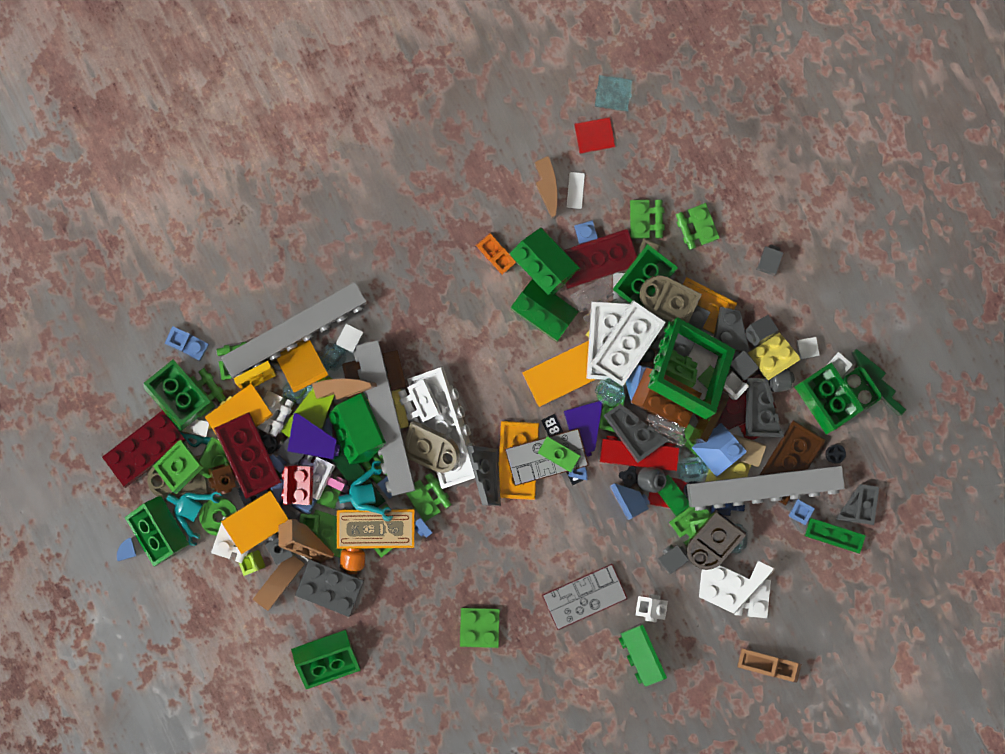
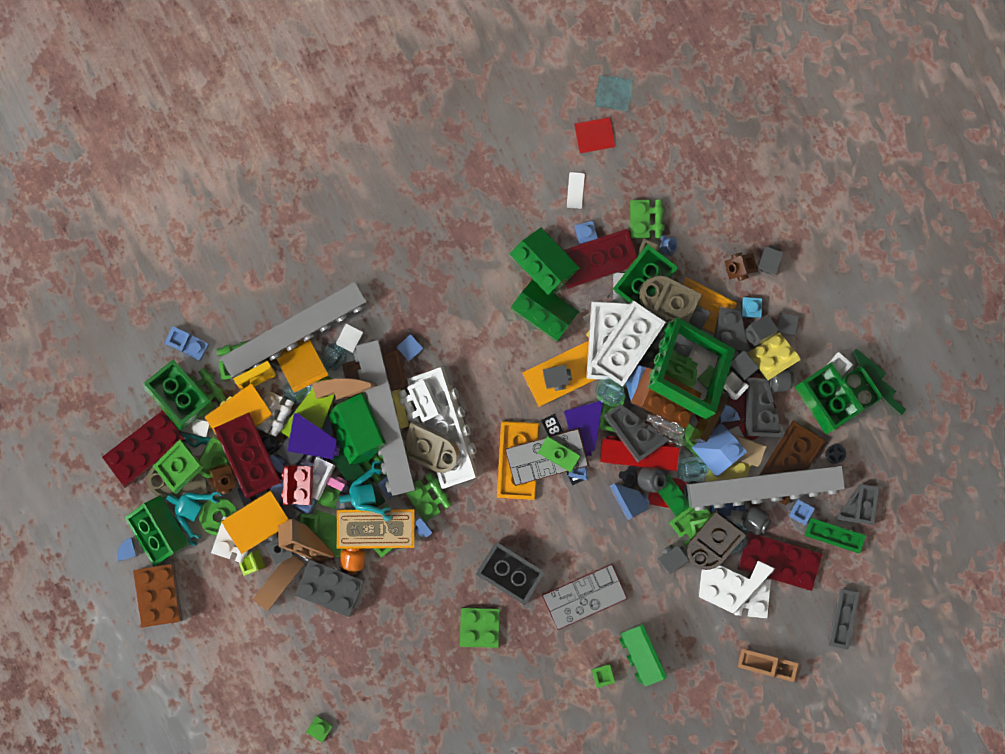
green slope [291,630,361,690] -> none
dark grey wing [467,446,501,507] -> none
orange slope [475,233,516,275] -> none
medium nougat slope [534,156,557,219] -> none
white brick [636,594,668,623] -> none
bright green plate [676,203,720,250] -> none
white tile [797,337,820,360] -> none
none -> dark orange brick [133,564,183,628]
none -> bright green plate [306,716,333,743]
none -> medium blue tile [397,334,423,362]
none -> dark grey brick [476,542,545,605]
none -> dark grey brick [543,365,572,391]
none -> bright green plate [591,664,615,688]
none -> medium blue plate [660,235,677,255]
none -> medium blue tile [720,404,740,423]
none -> reddish brown brick [724,252,758,281]
none -> dark red plate [737,532,822,591]
none -> medium azure plate [741,297,762,318]
none -> dark grey head [741,507,771,535]
none -> dark grey tile [777,313,799,336]
none -> dark grey plate [829,589,860,649]

